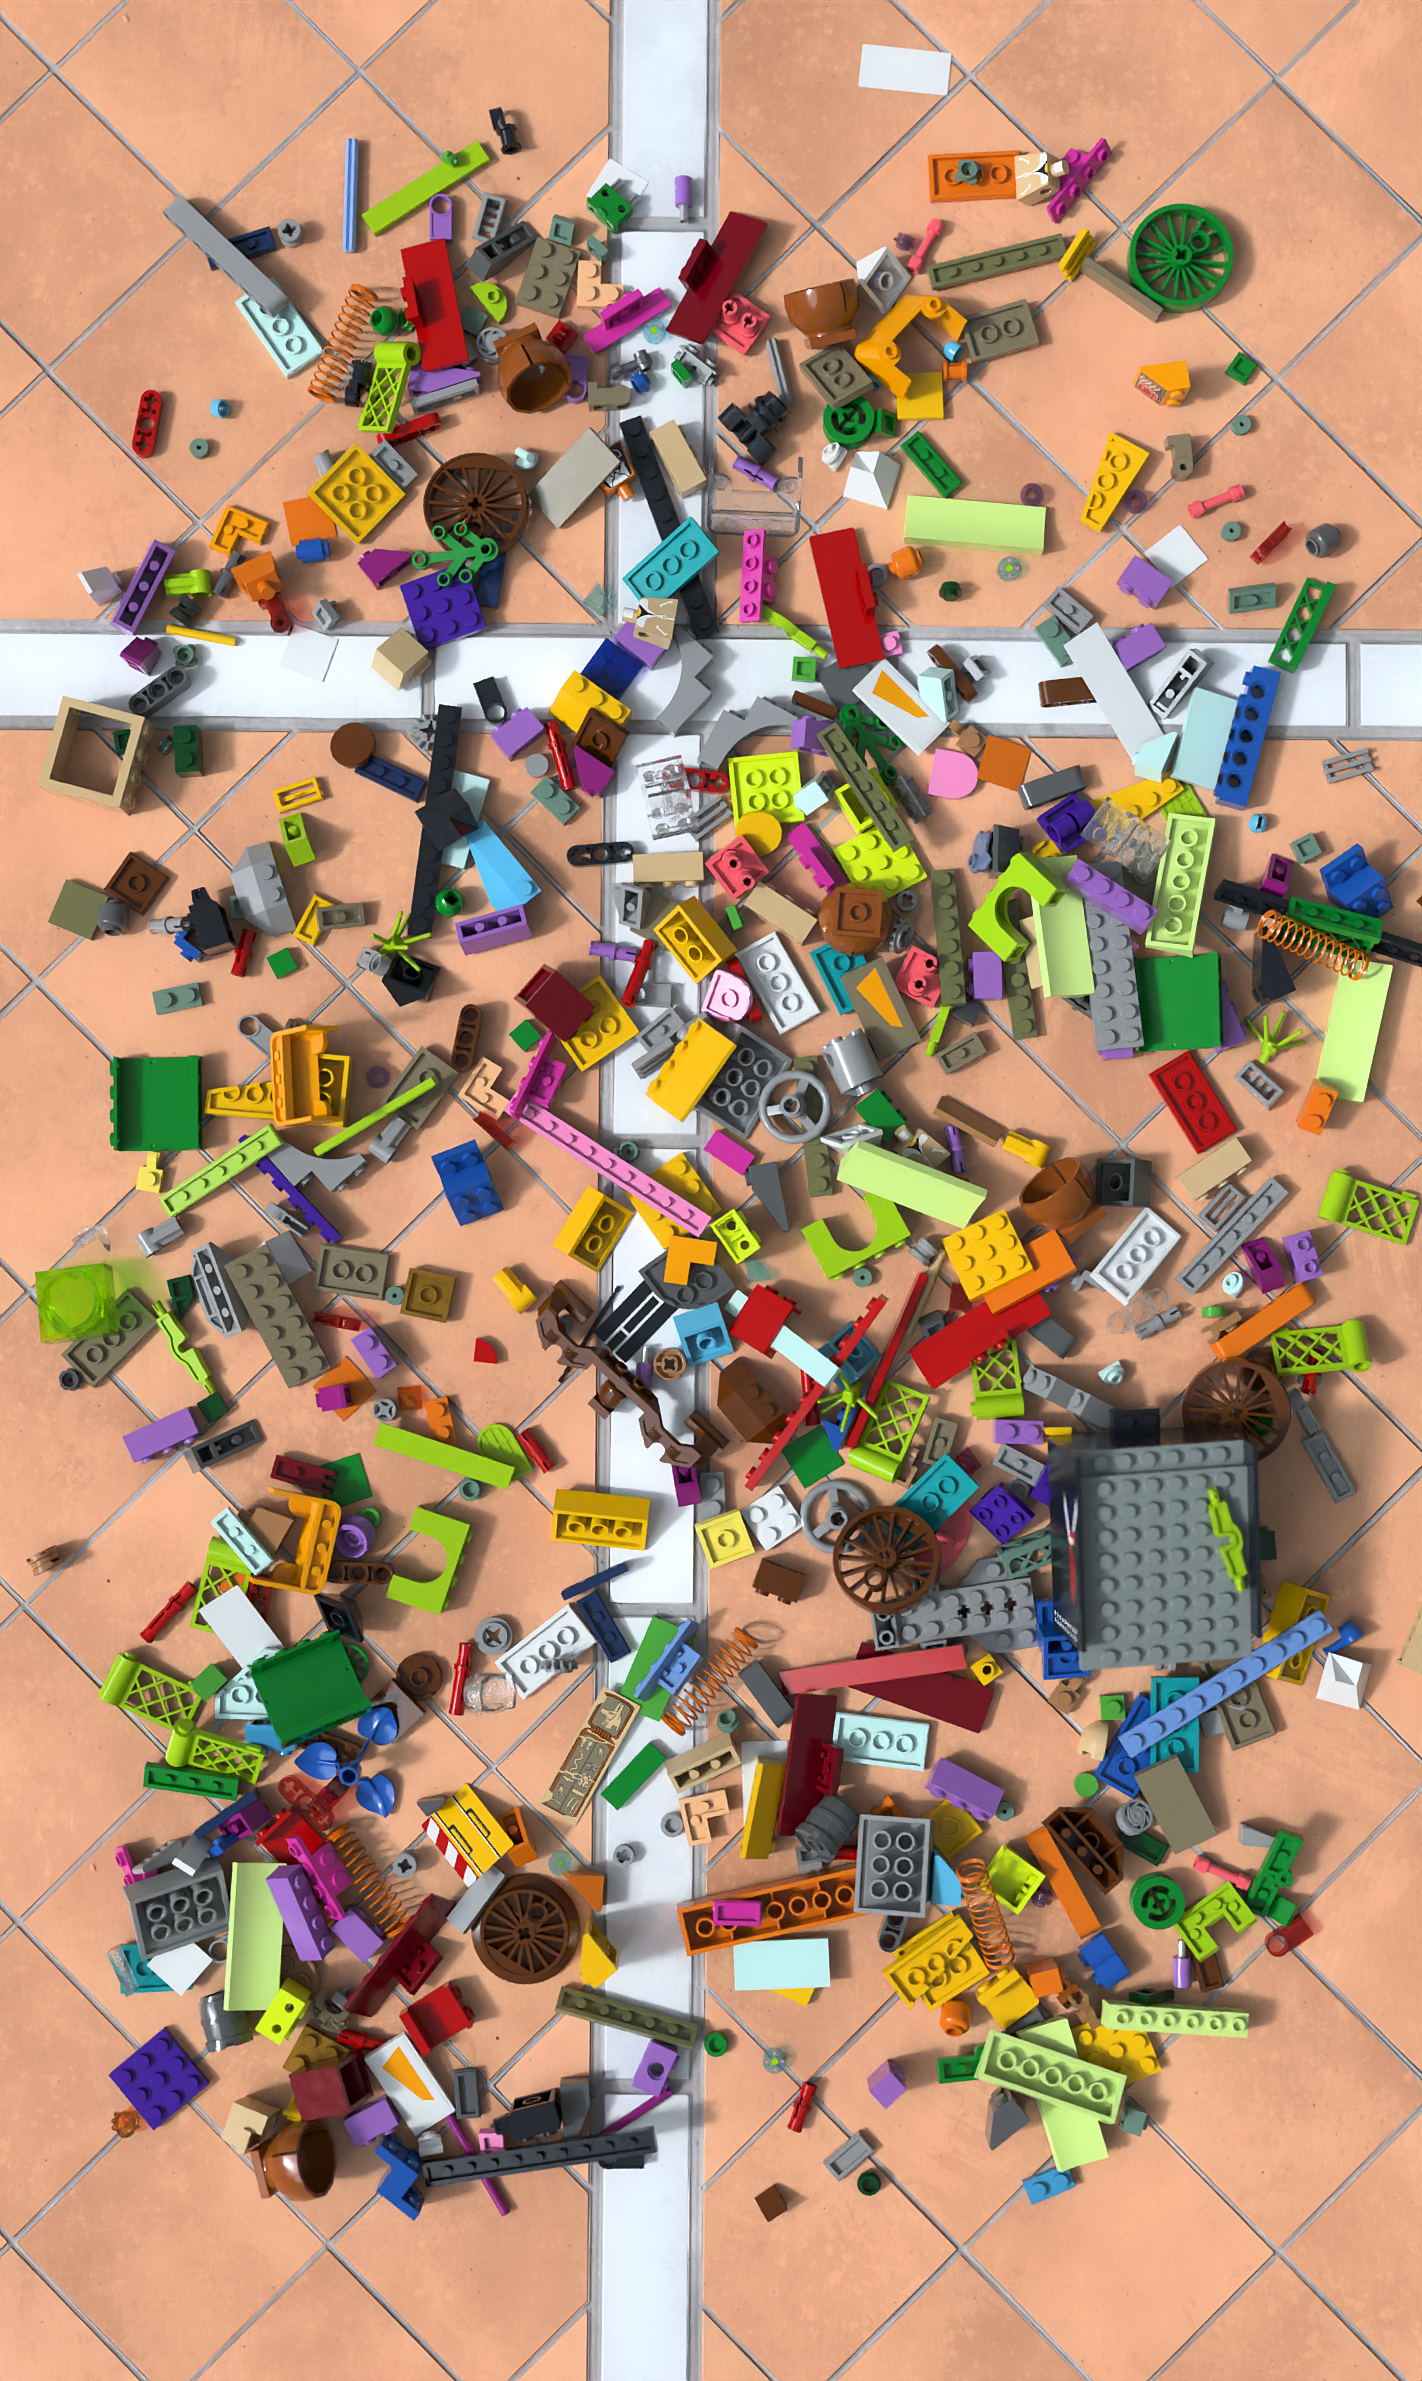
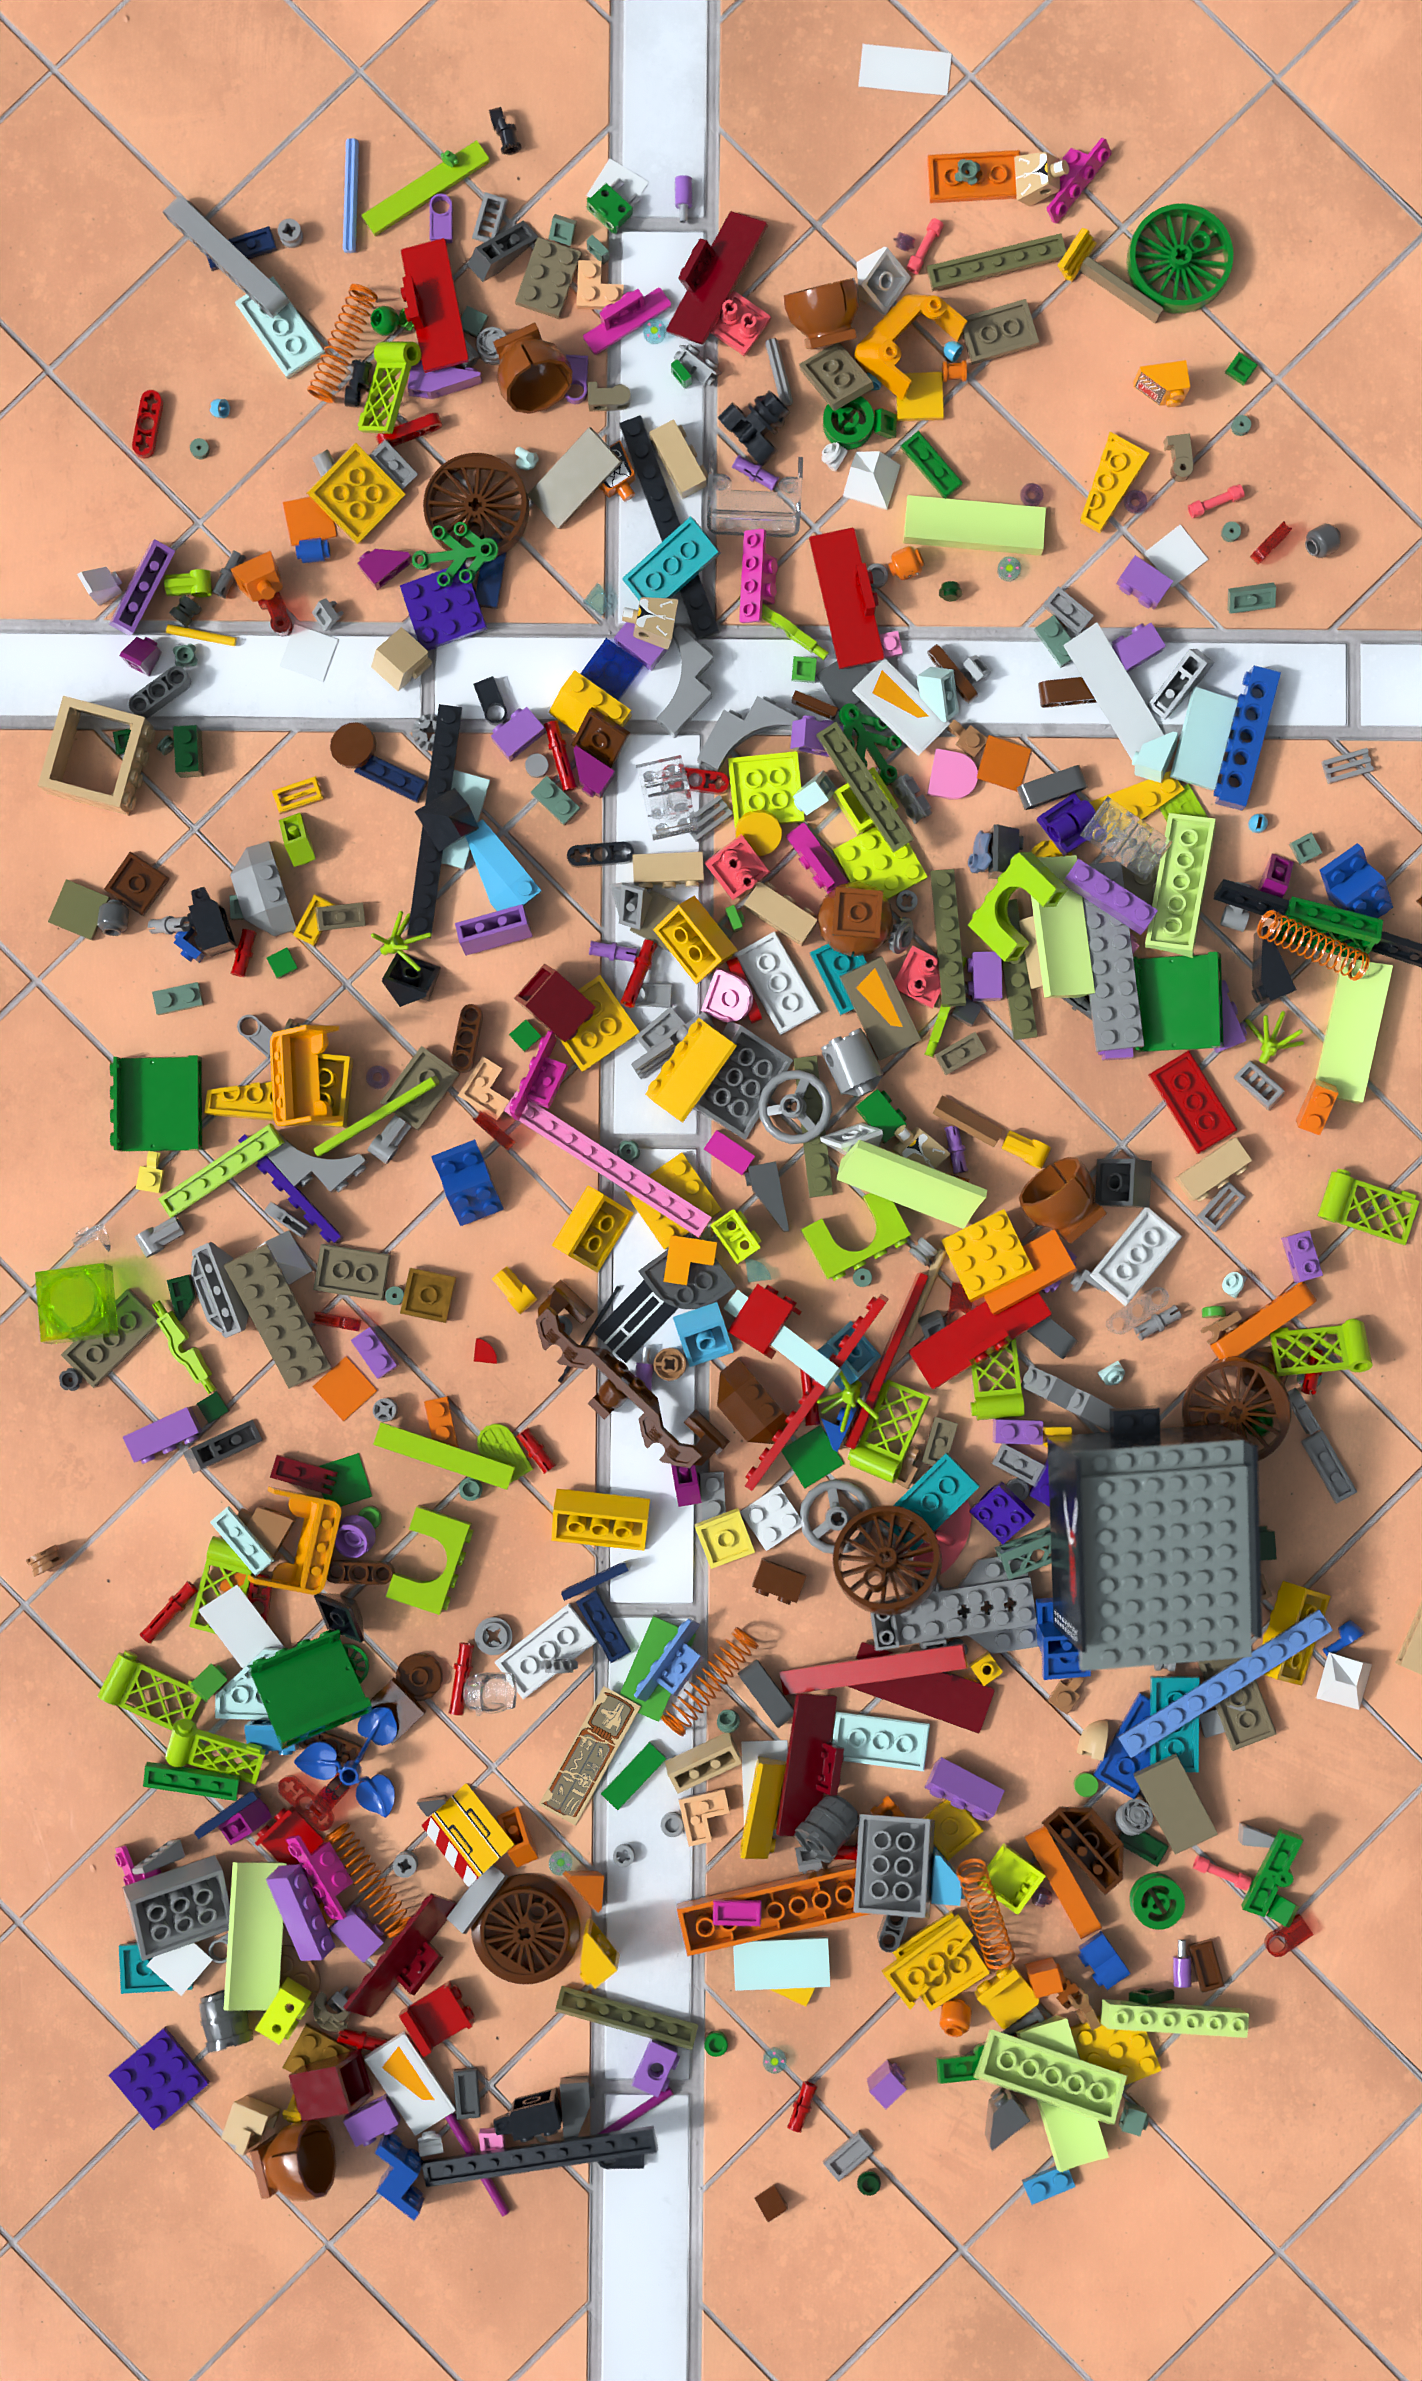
clear tile [107,1945,139,1997] -> none
clear orange animal [111,2110,141,2138] -> none
white tile [172,1833,214,1876] -> none
blue plate [207,1832,240,1860] -> none
light orange tile [209,505,271,557] -> none
magenta slope [316,1383,353,1412] -> none
light grey piece [356,947,391,976] -> none
clear orange slope [397,1385,423,1411] -> none
light grey tile [410,378,480,415] -> none
green piece [435,888,464,918] -> none
lime plate [469,282,507,325] -> none
red tile [546,320,578,354] -> none
flat silver bar [609,349,653,381] -> none
blue plate [630,372,651,394] -> none
clear pink plate [955,1447,982,1475] -> none
sand green piece [995,1800,1014,1821] -> none
bright green plate [1099,1694,1126,1720] -> none
lime plate [1173,1881,1258,1963] -> none
light grey plate [1175,1177,1288,1295] -> none
lime piece [1207,1486,1247,1592] -> none
magenta slope [1241,1237,1284,1294] -> none
green fence [1267,577,1336,674] -> none

